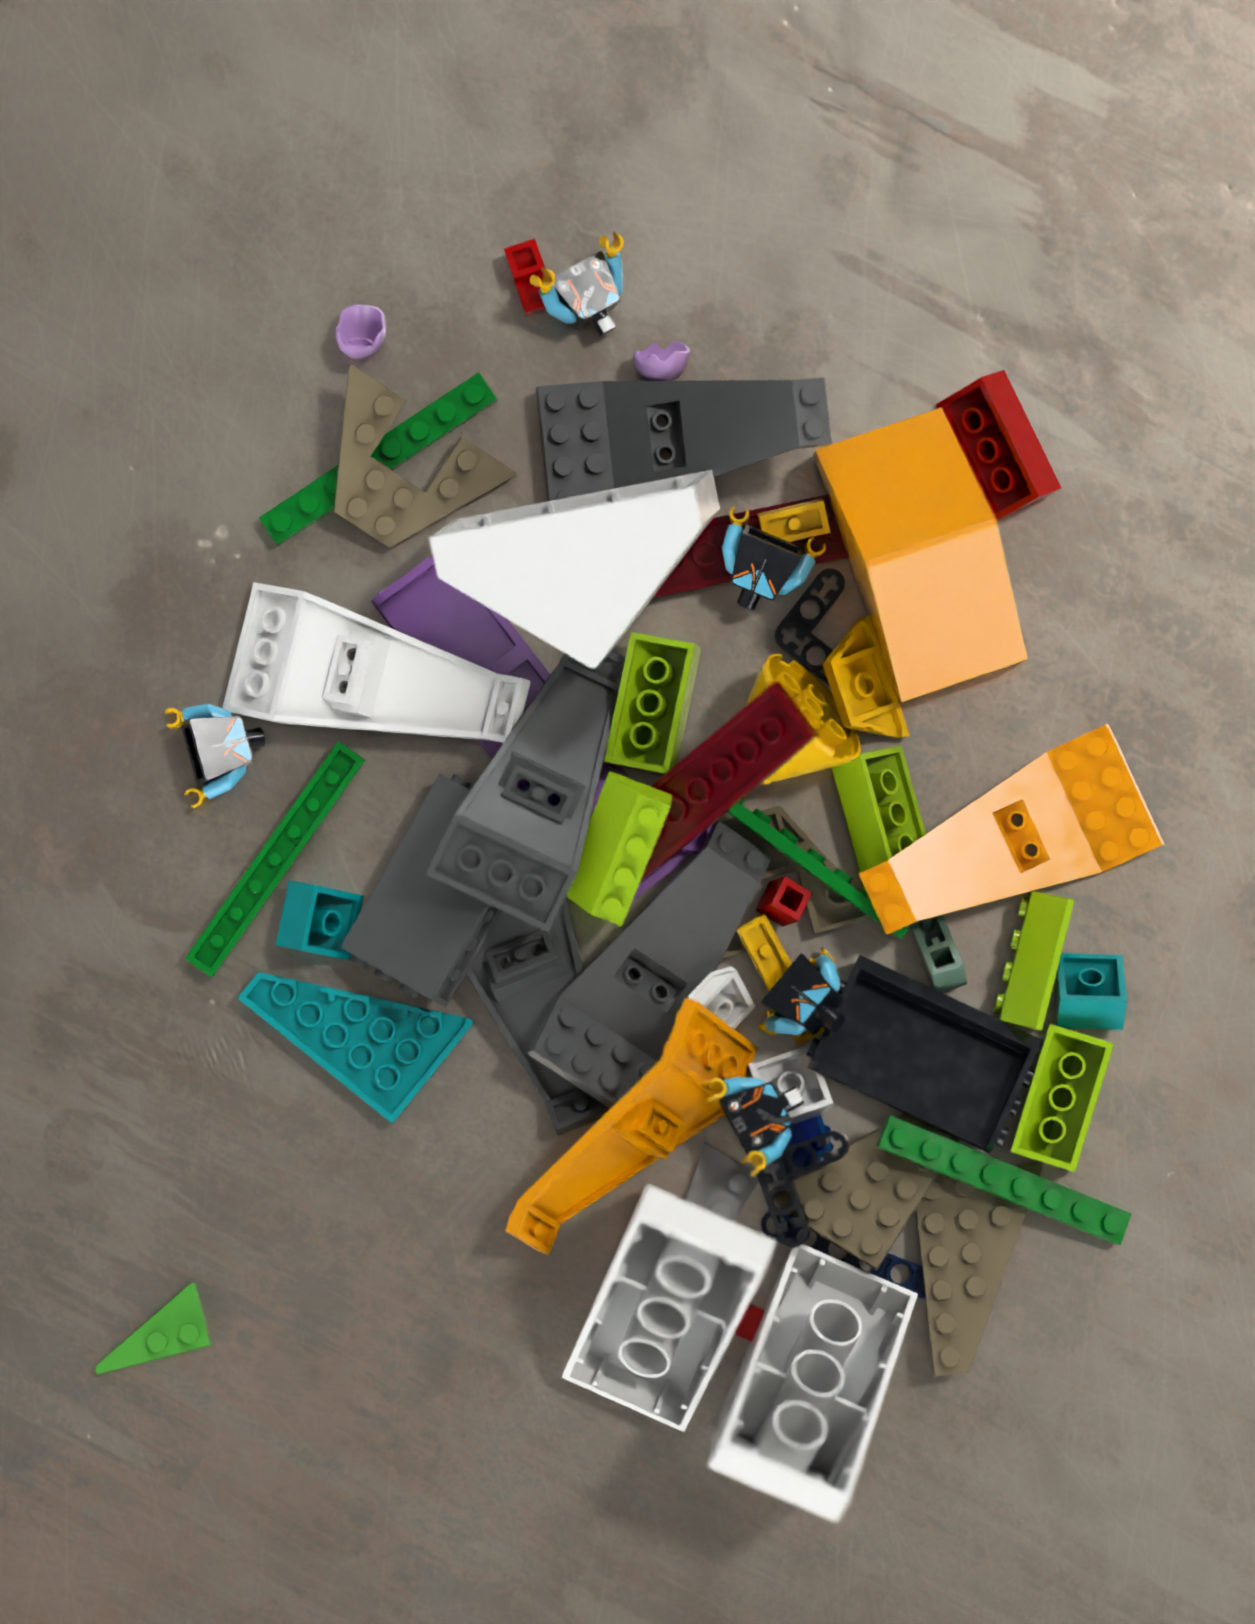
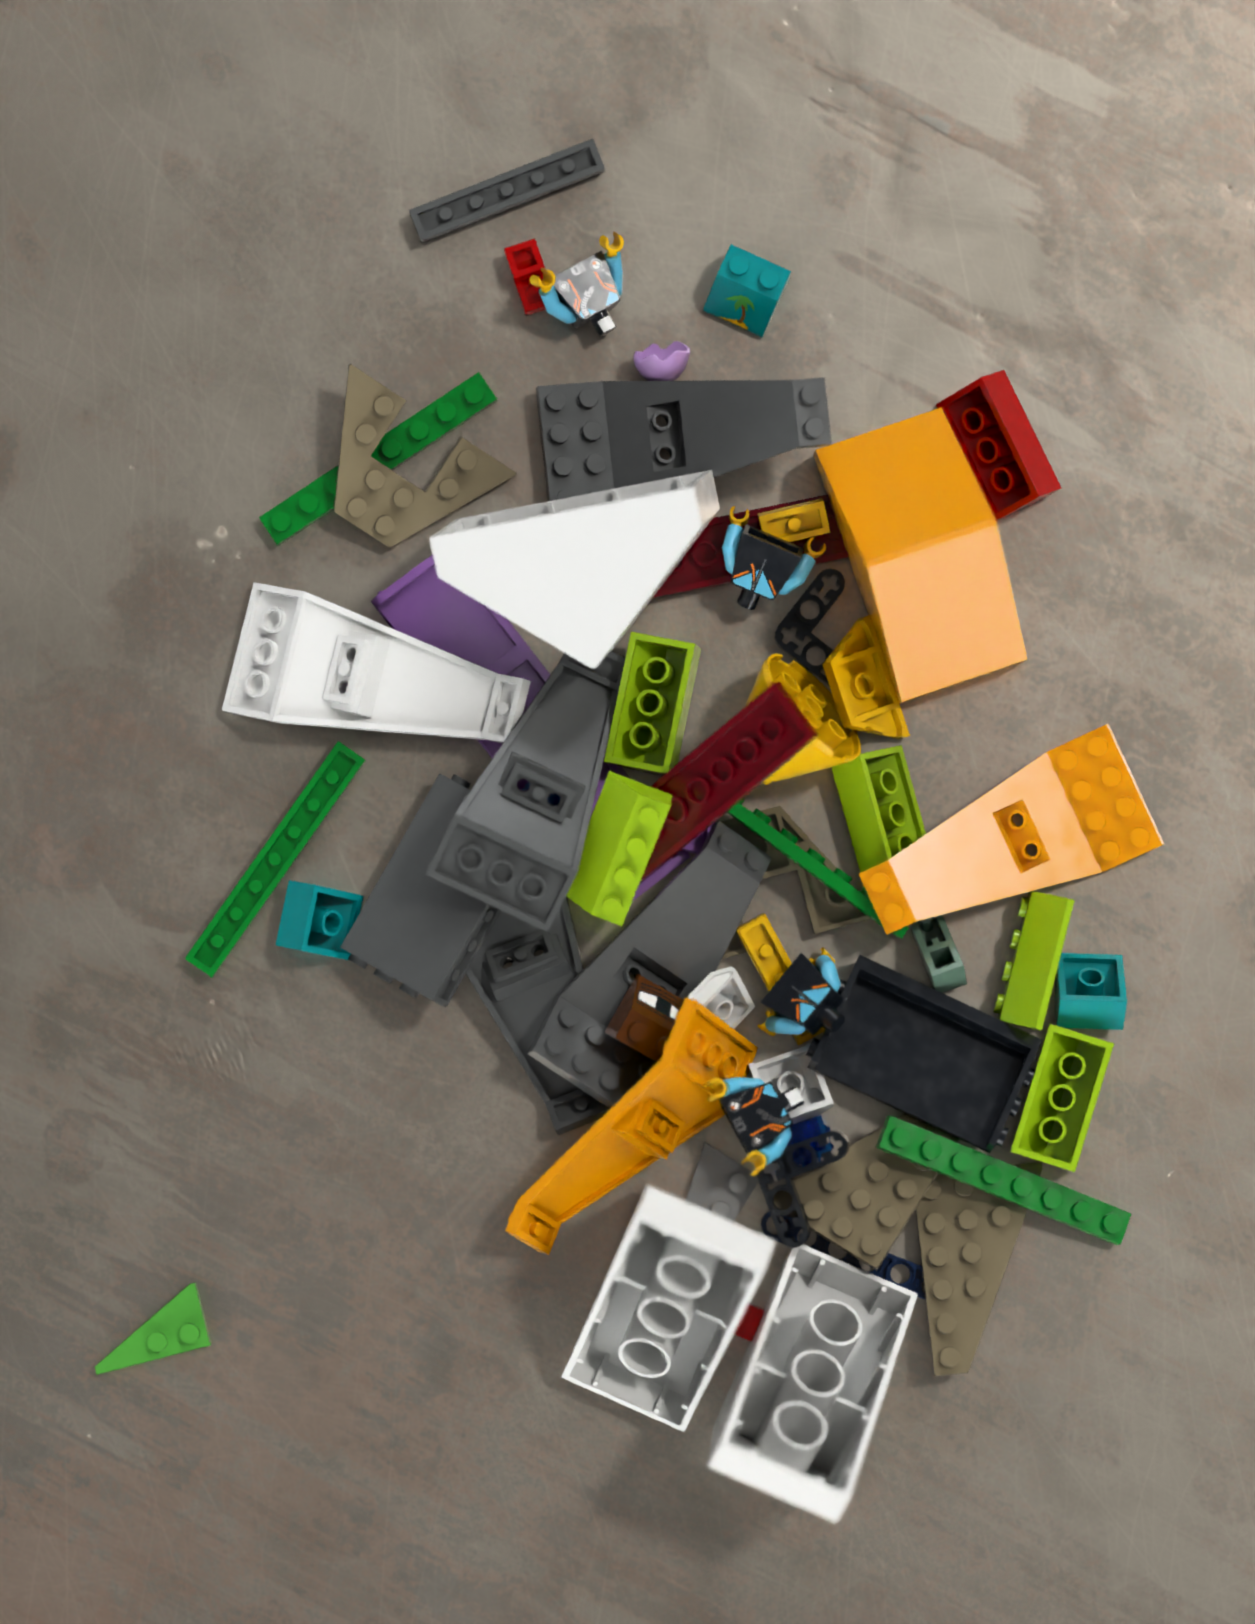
torso [164,704,265,808] -> none
teal wing [237,972,475,1124] -> none
lavender hair [335,304,386,359] -> none
red brick [756,876,812,927] -> none
none -> dark grey plate [409,139,605,243]
none -> reddish brown slope [605,974,684,1062]
none -> teal slope [703,244,791,338]

